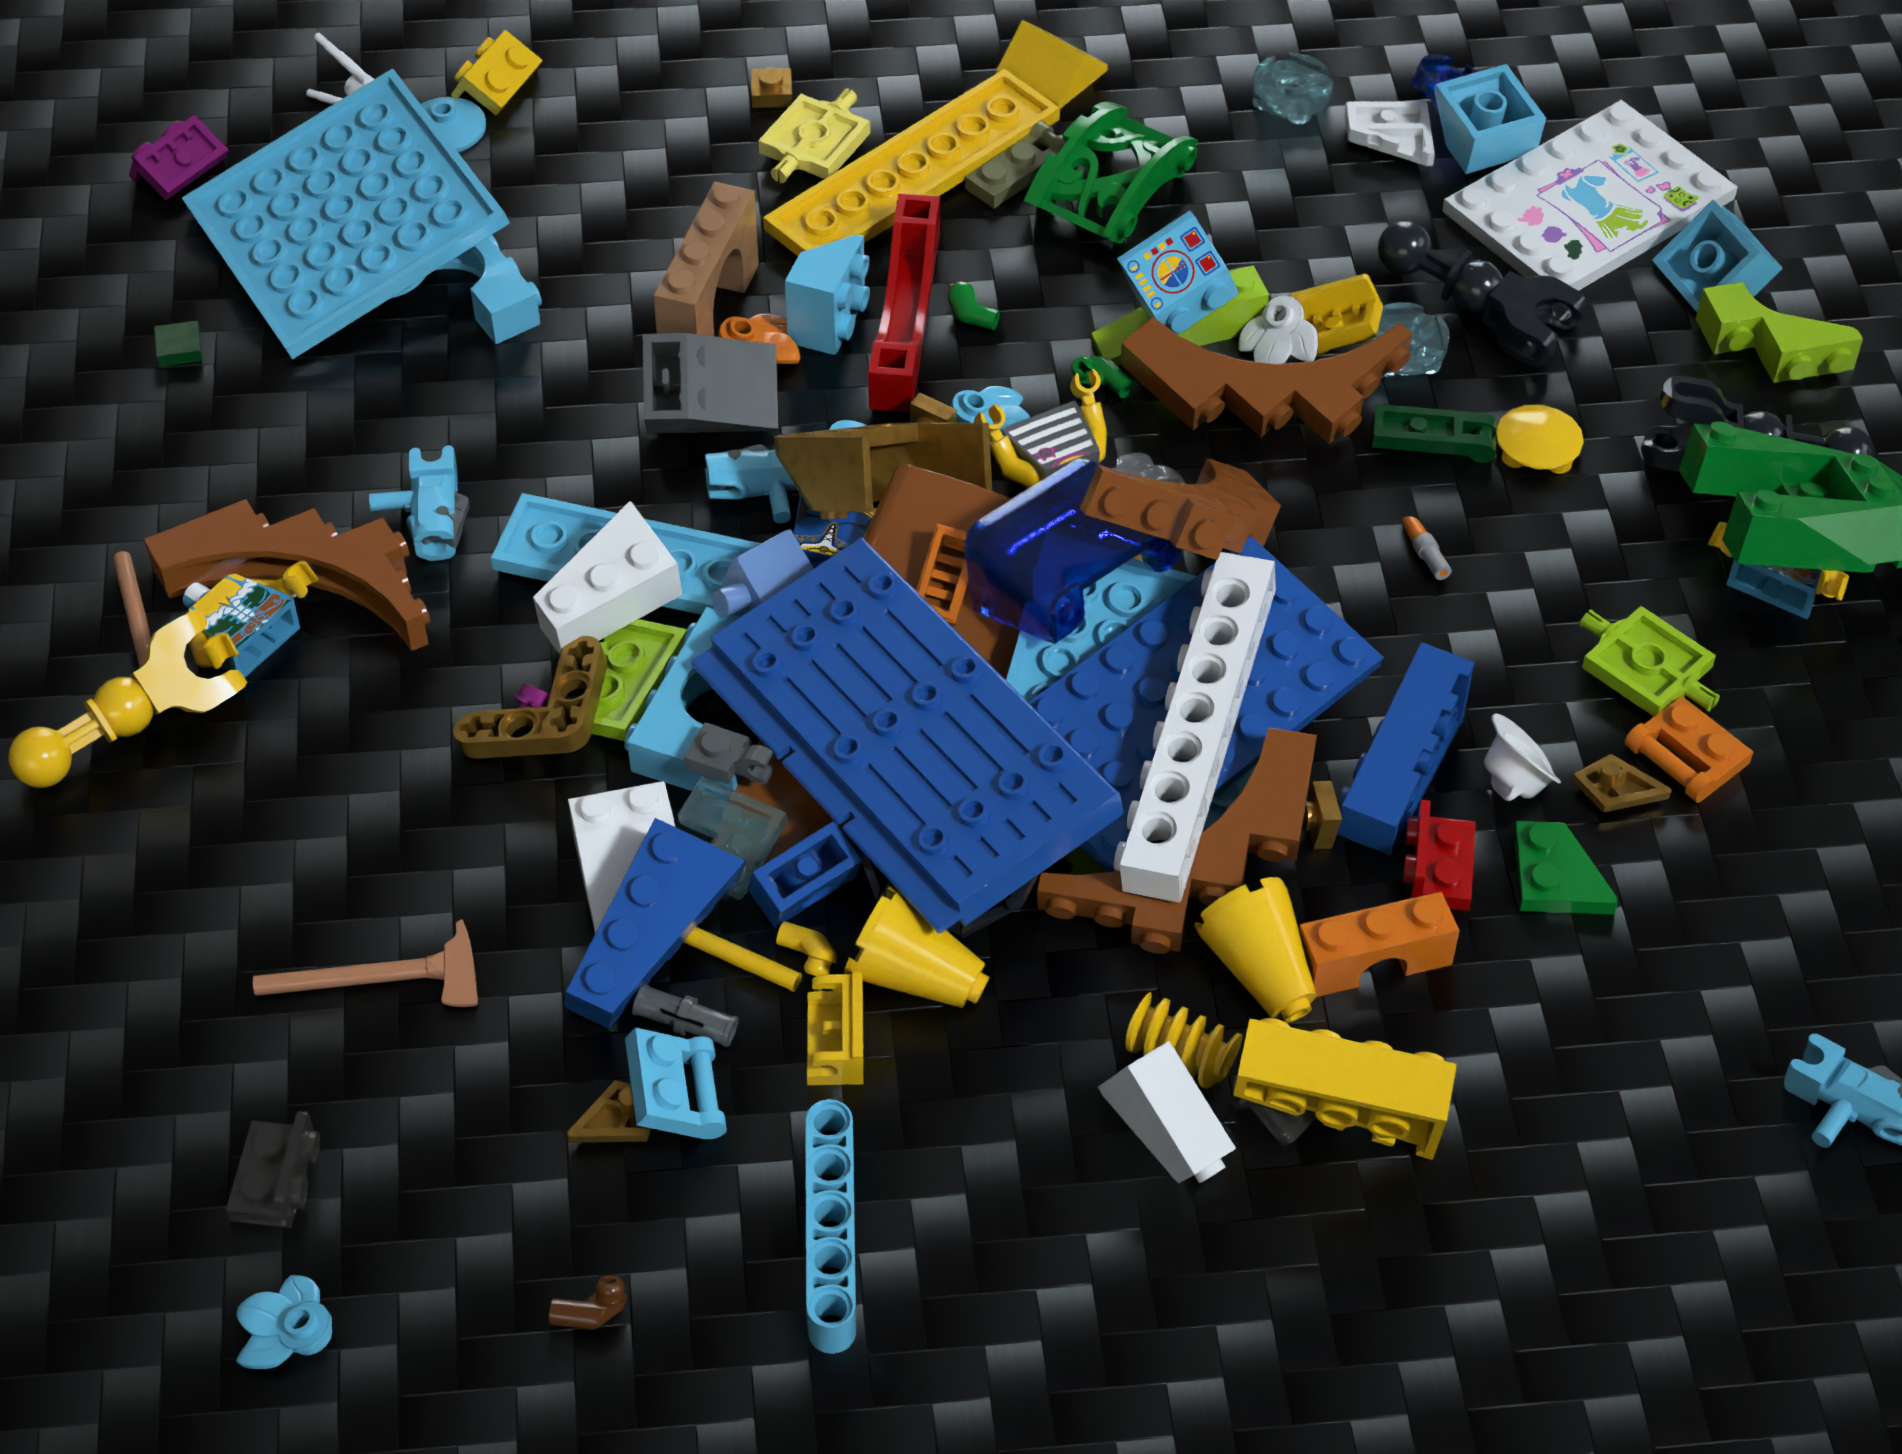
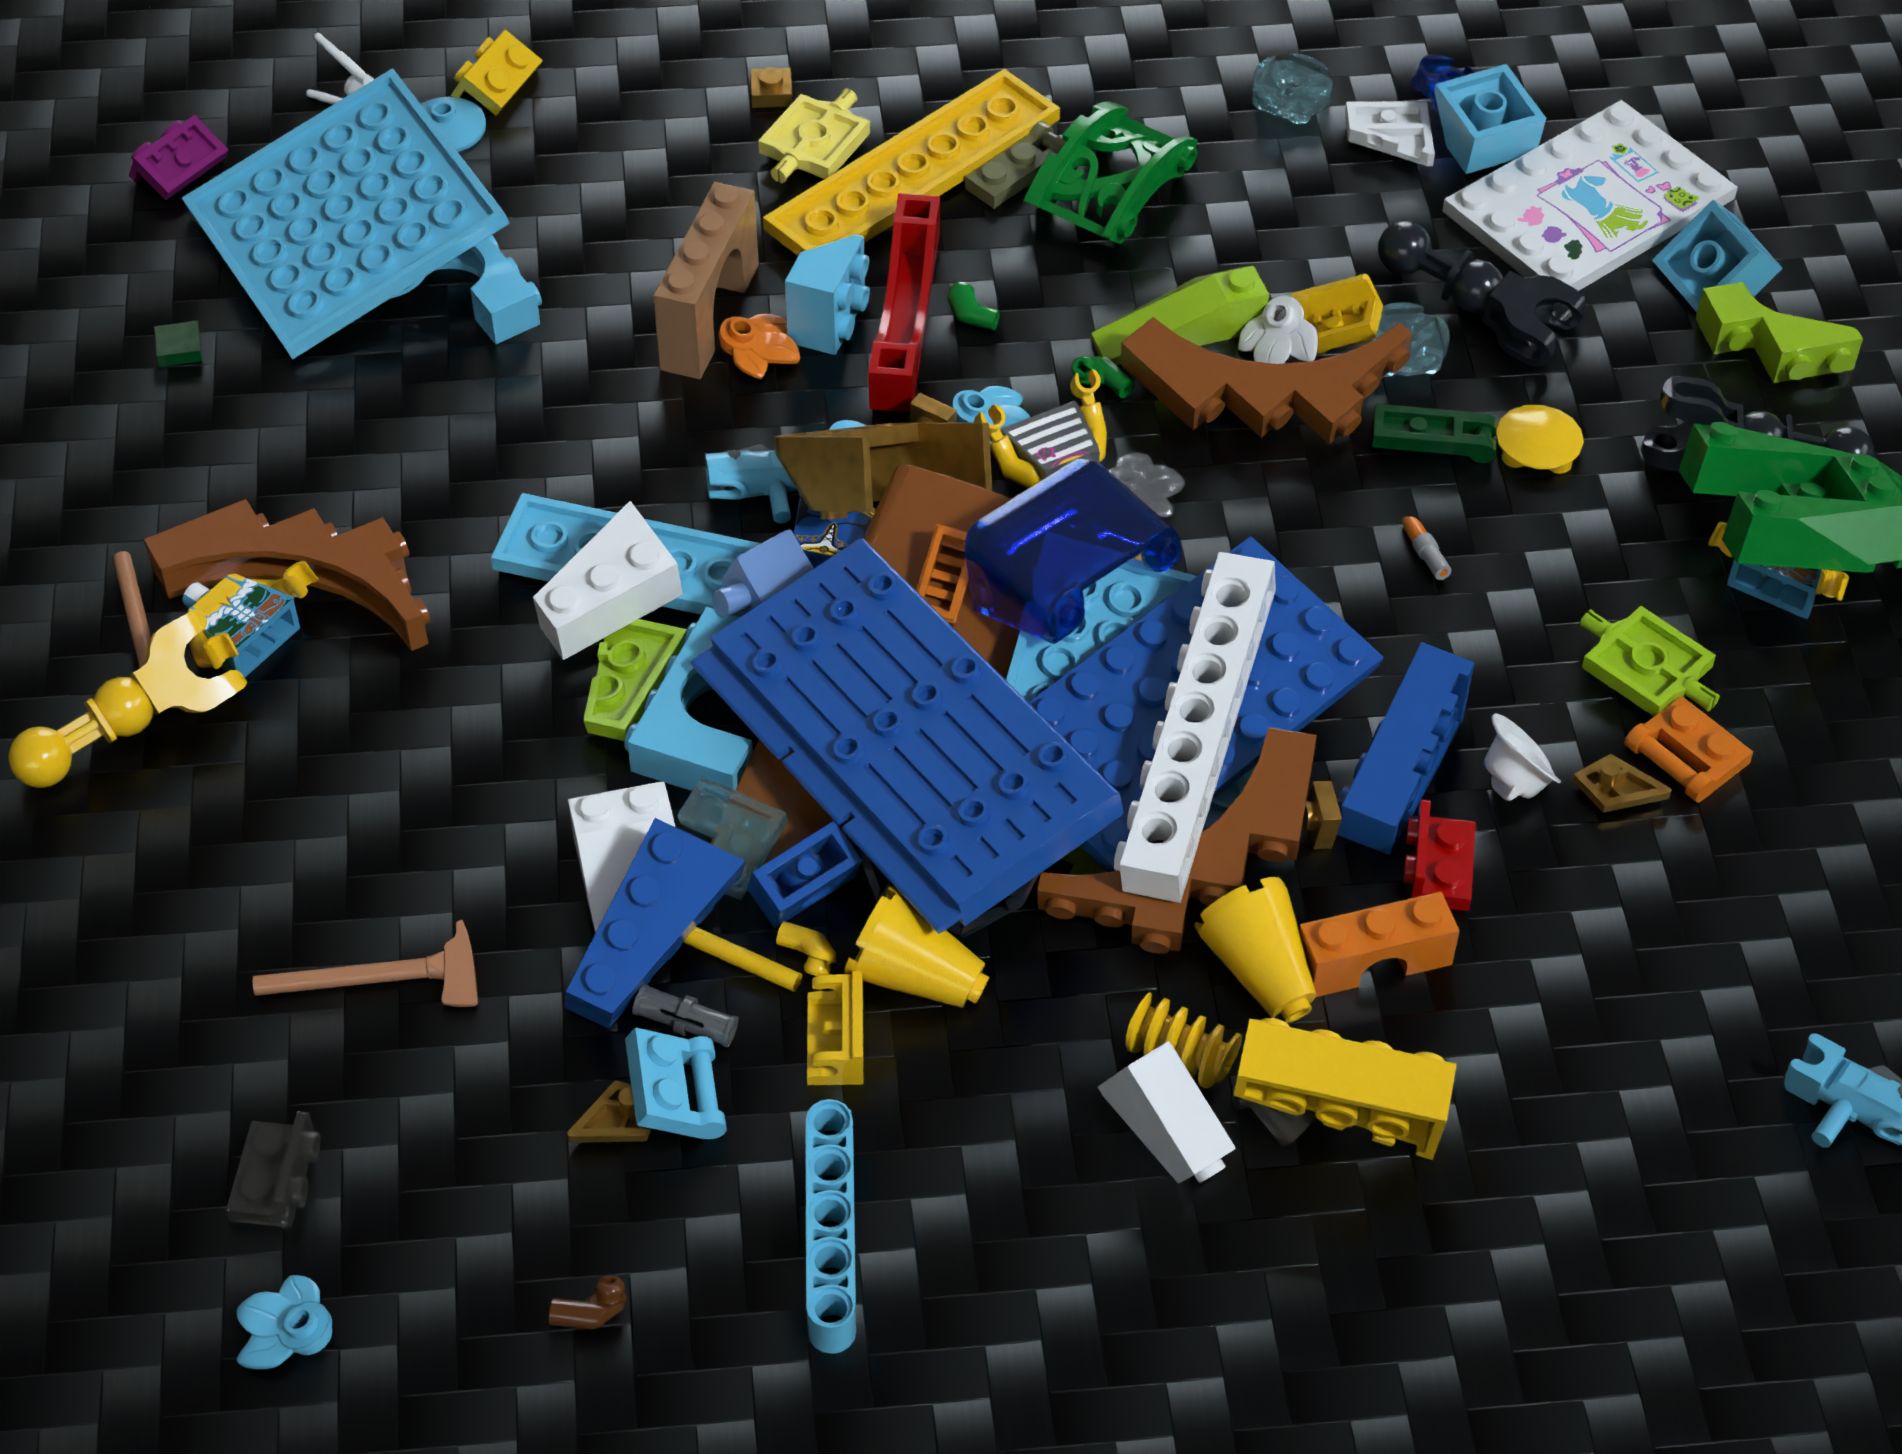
medium azure piece [369,445,469,561] -> none
pearl gold beam [453,636,607,758] -> none
magenta plate [513,683,550,708] -> none
dark grey slope [643,333,778,434] -> none
dark grey plate [684,723,774,784] -> none
yellow slope [996,20,1108,109] -> none
dark orange arch [1080,458,1281,560] -> none
medium azure slope [1117,211,1239,335] -> none
green wing [1514,821,1618,914] -> none

